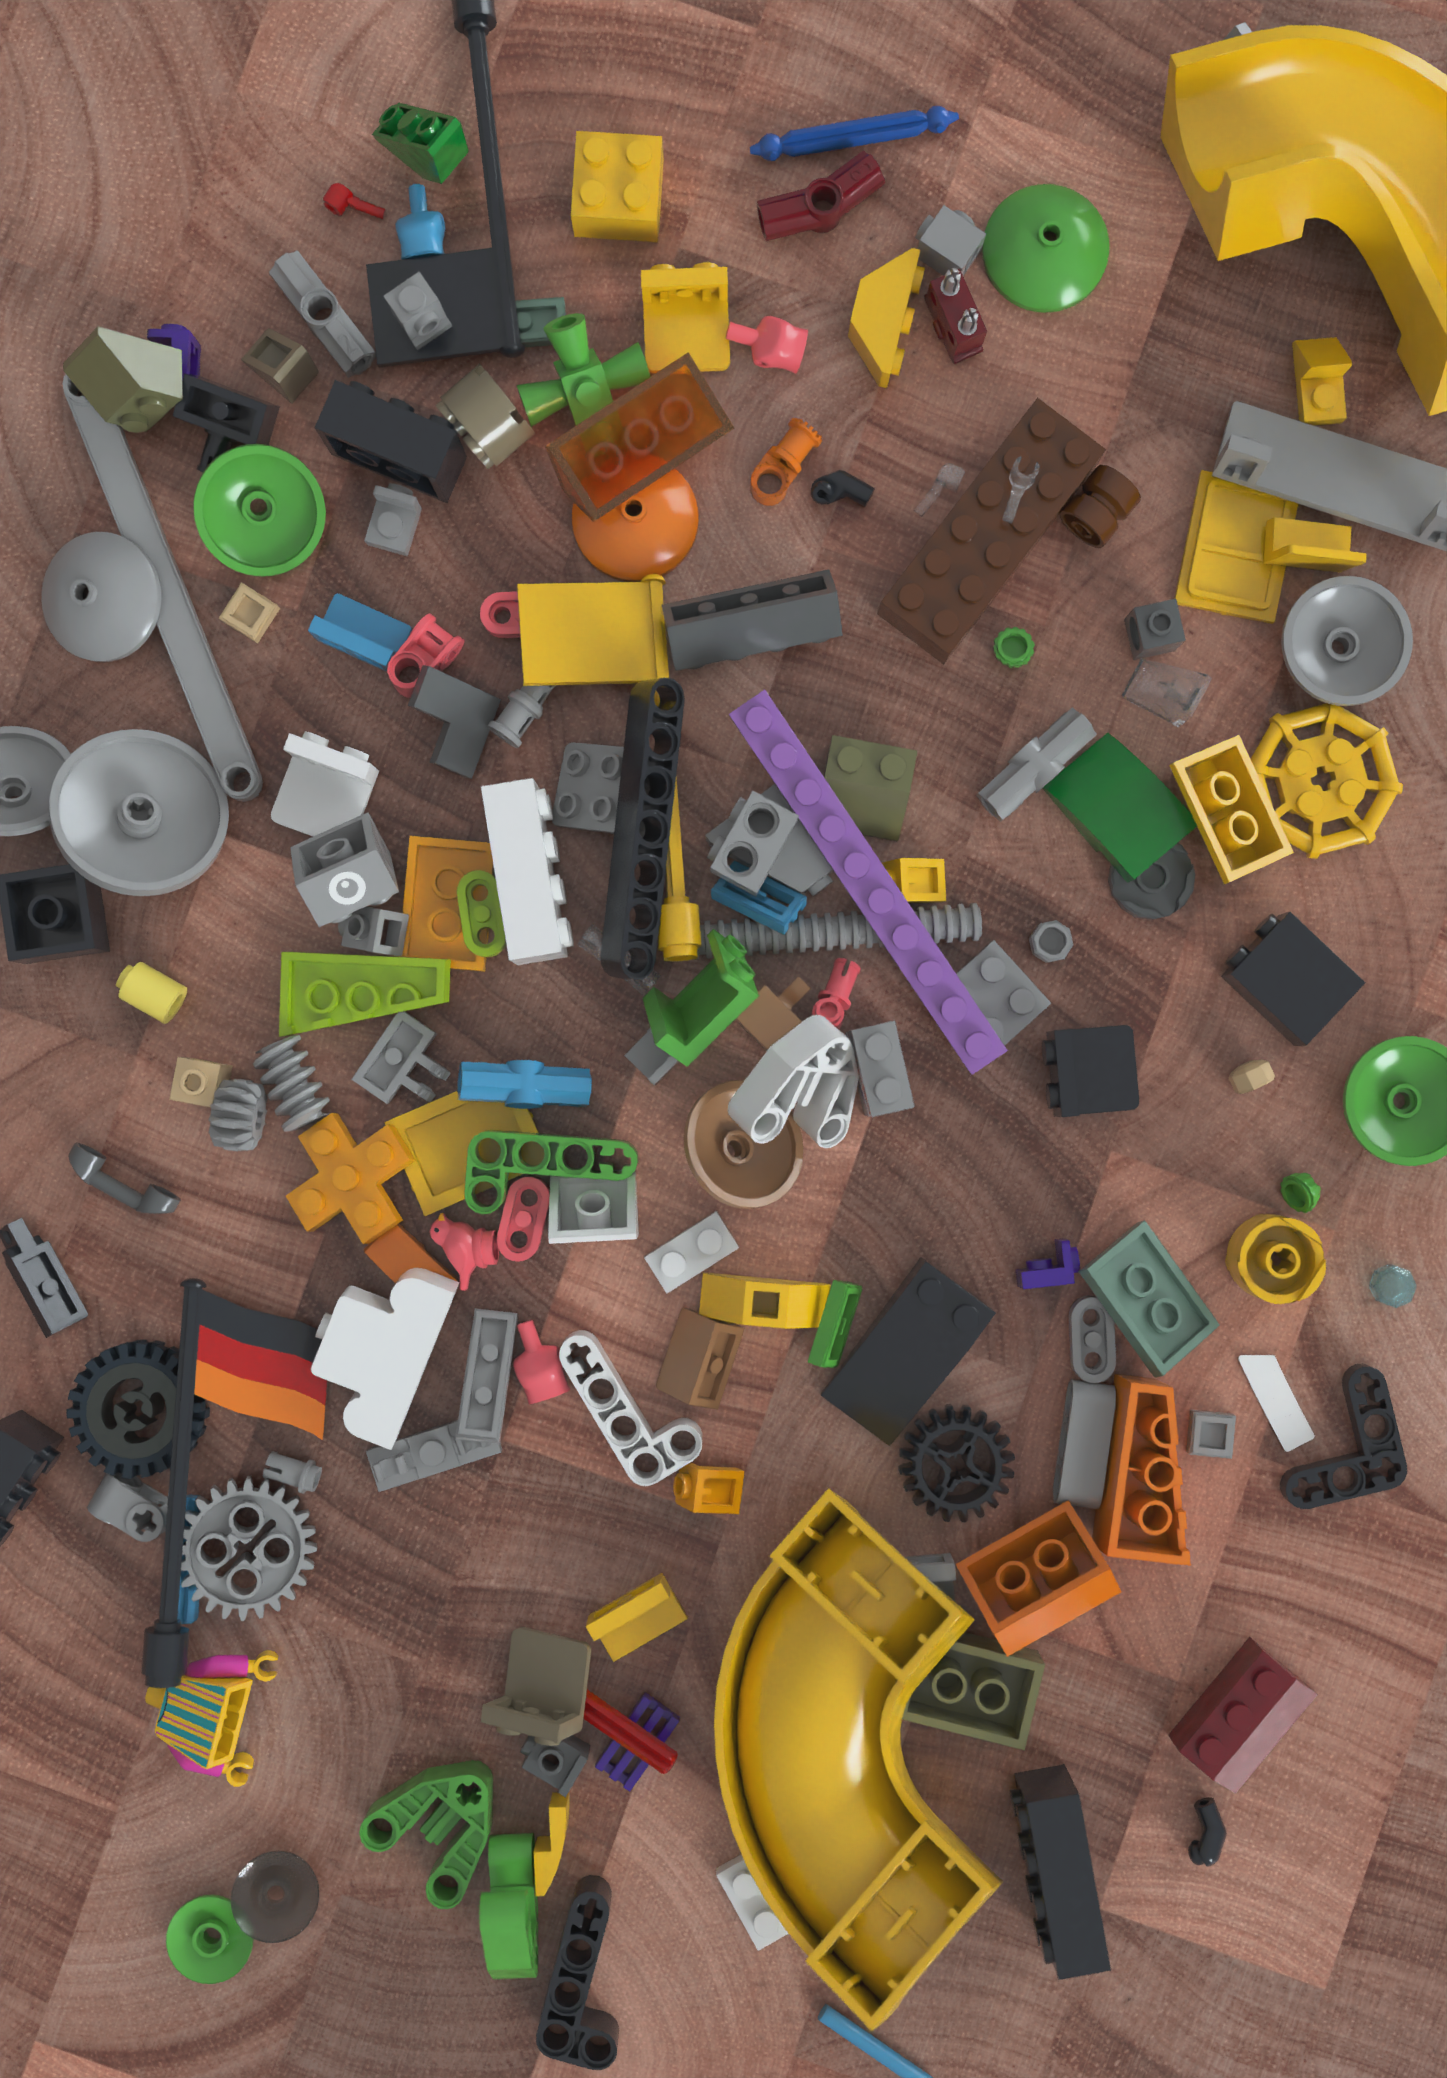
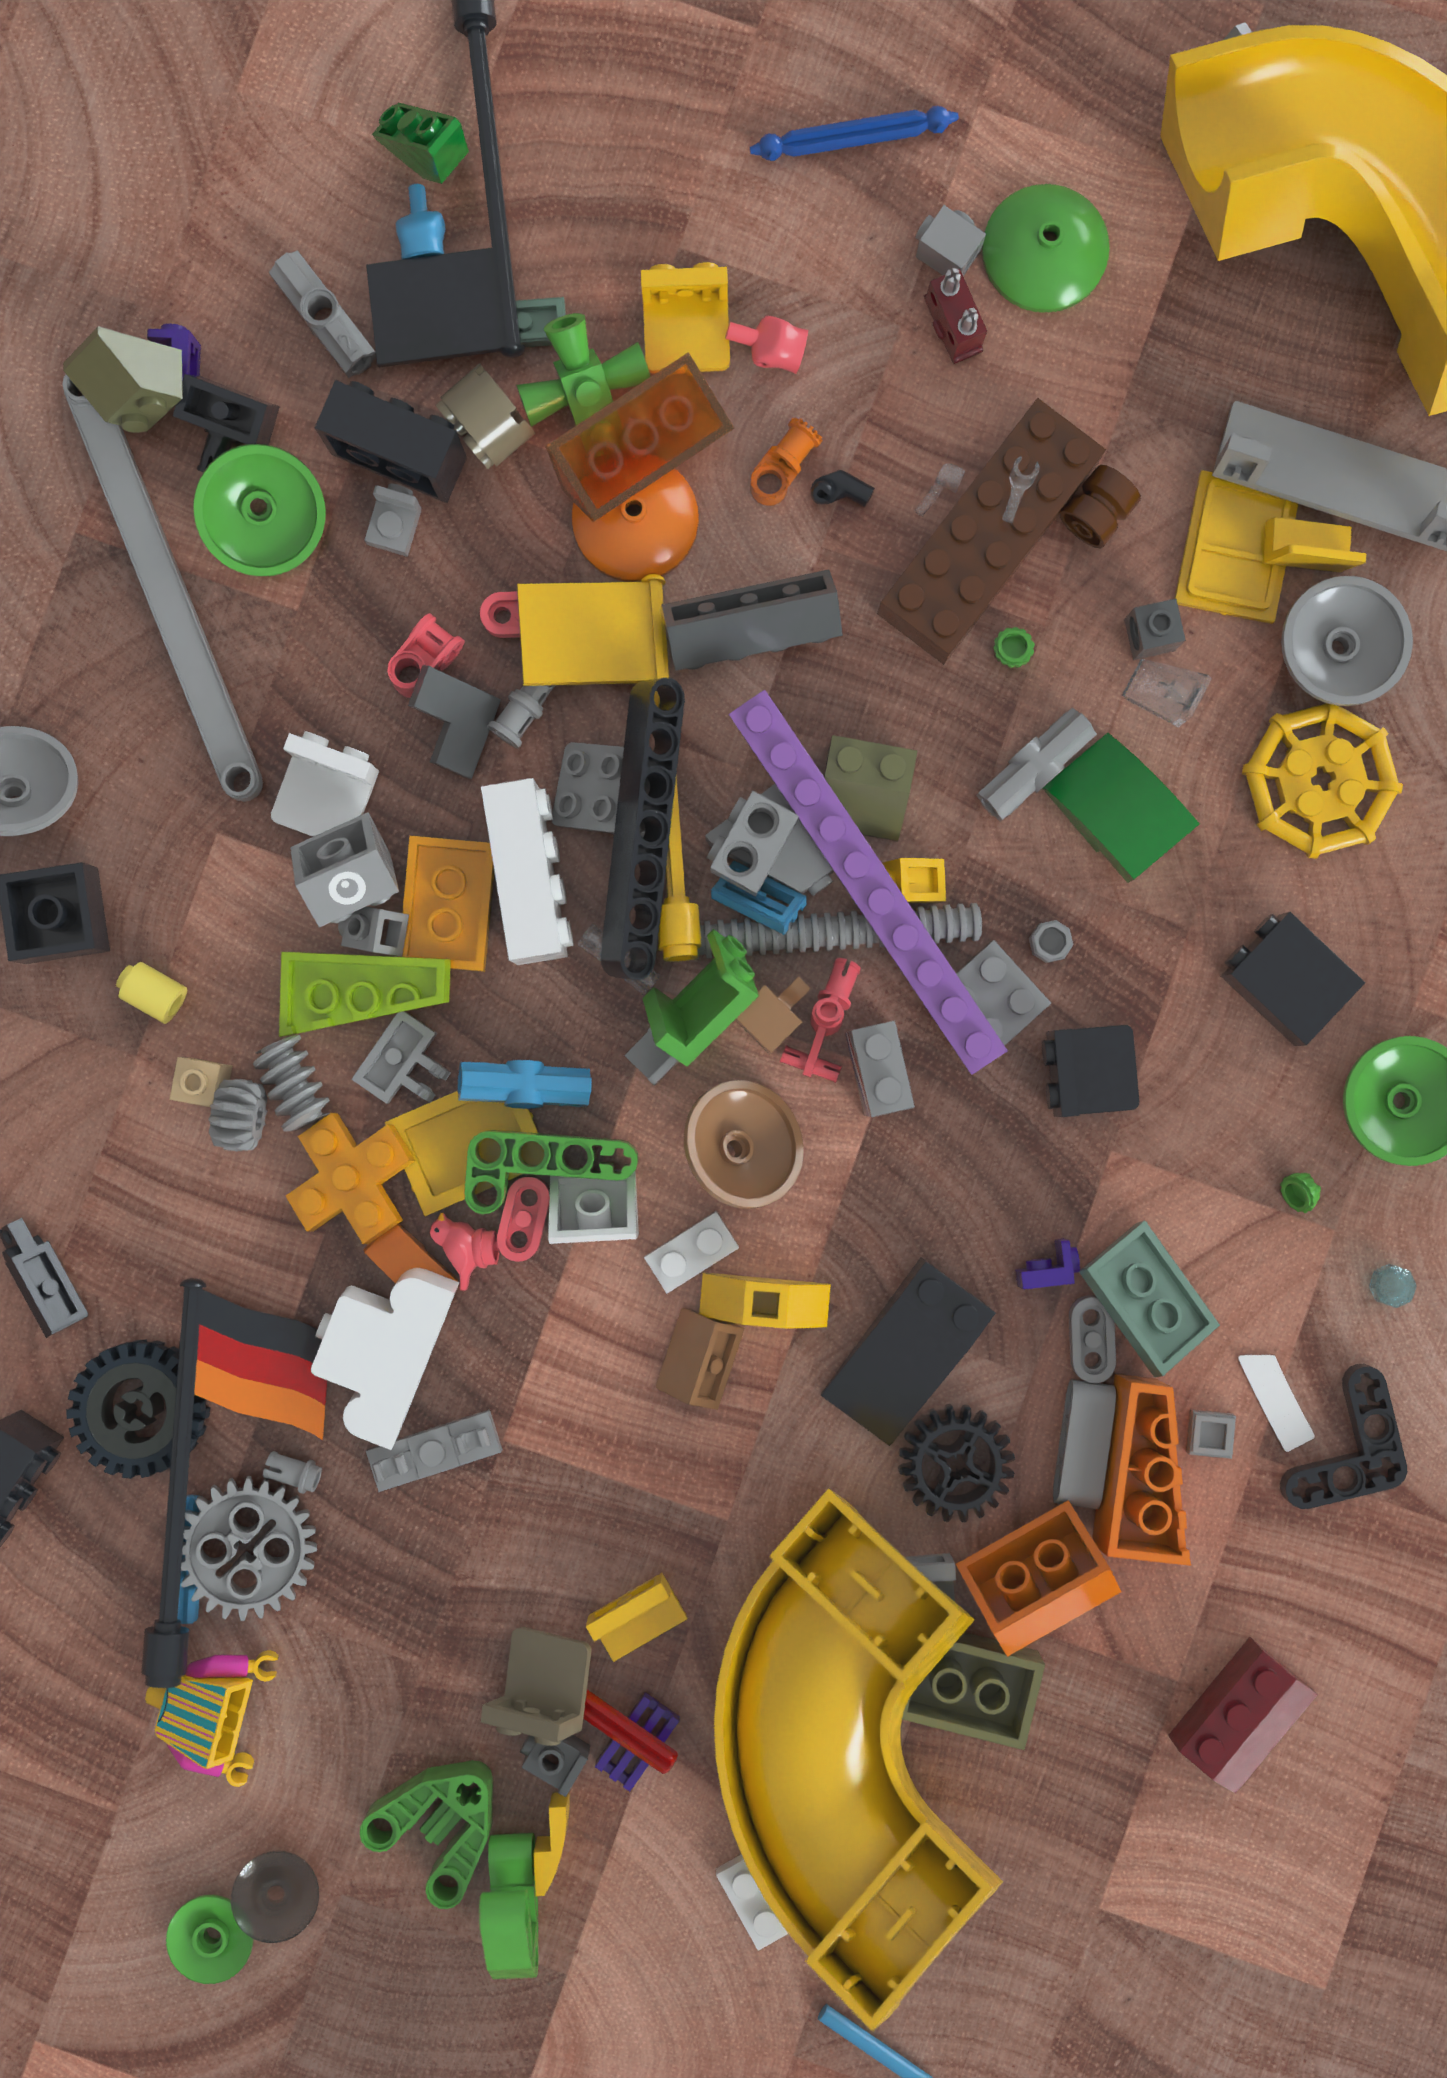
light grey dish [41,532,161,662] -> none
light grey dish [49,729,229,896] -> none
dark grey bar [68,1142,181,1214] -> none
light grey piece [87,1472,168,1542] -> none
tan tile [219,582,280,644] -> none
dark tan slope [241,328,319,404] -> none
dark azure panel [308,593,412,672] -> none
red hand [323,183,386,220] -> none
light grey brick [384,271,452,350] -> none
light grey tile [455,1308,518,1444] -> none
lime plate [457,870,506,957] -> none
coral piece [513,1320,571,1404] -> none
black beam [536,1875,619,2070] -> none
white beam [559,1330,703,1486] -> none
yellow brick [571,131,664,242] -> none
light orange bracket [673,1462,744,1514] -> none
white connector [728,1015,859,1148] -> none
dark red piece [757,150,885,241] -> none
bright green tile [808,1280,863,1368] -> none
yellow slope [848,248,925,388] -> none
black brick [1010,1764,1111,1980] -> none
dark grey tile [1108,843,1196,920] -> none
yellow slope [1169,735,1294,885] -> none
black arm [1188,1797,1227,1867] -> none
yellow brick [1225,1214,1326,1304] -> none
tan tile [1228,1060,1275,1094] -> none
yellow slope [1292,337,1352,426] -> none

